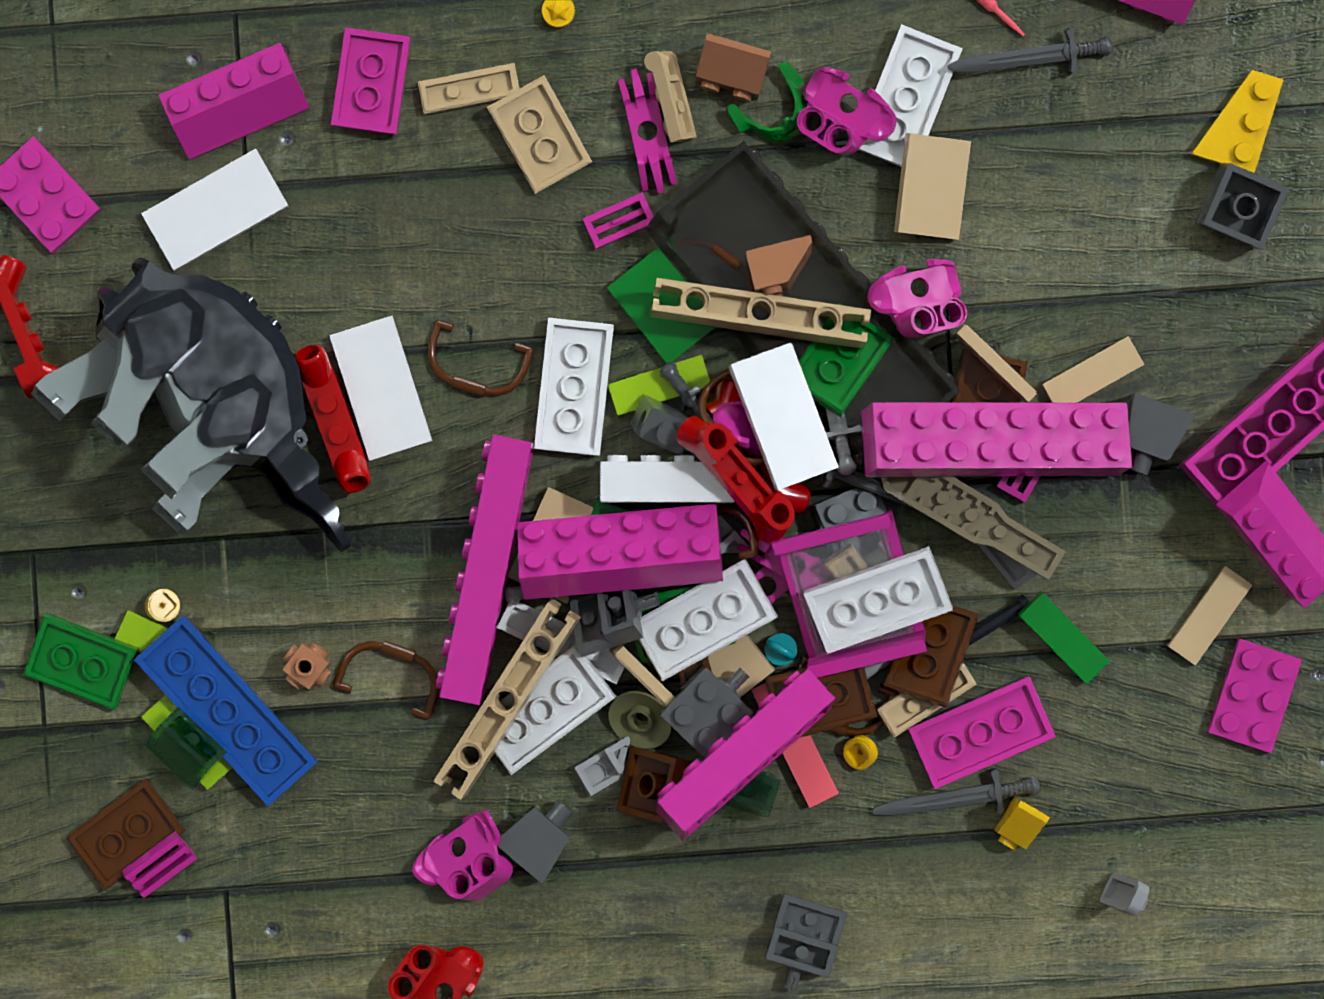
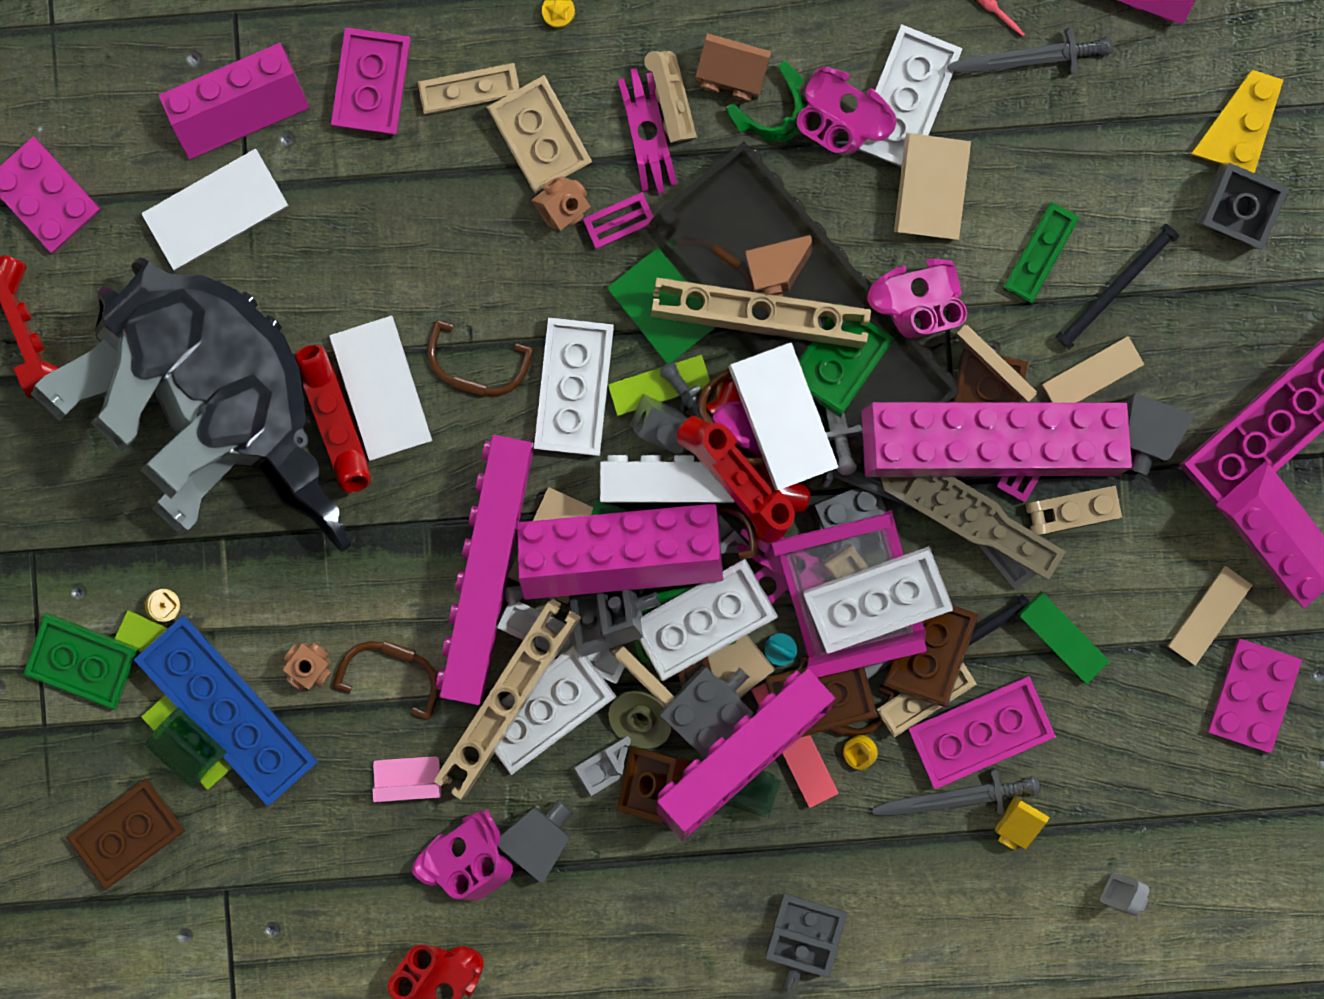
dark pink tile [122,831,197,898] -> none
none -> bright pink panel [373,756,442,802]
none -> nougat brick [531,177,591,231]
none -> green tile [1003,201,1080,304]
none -> tan plate [1025,485,1122,535]
none -> black bar [1055,223,1179,350]

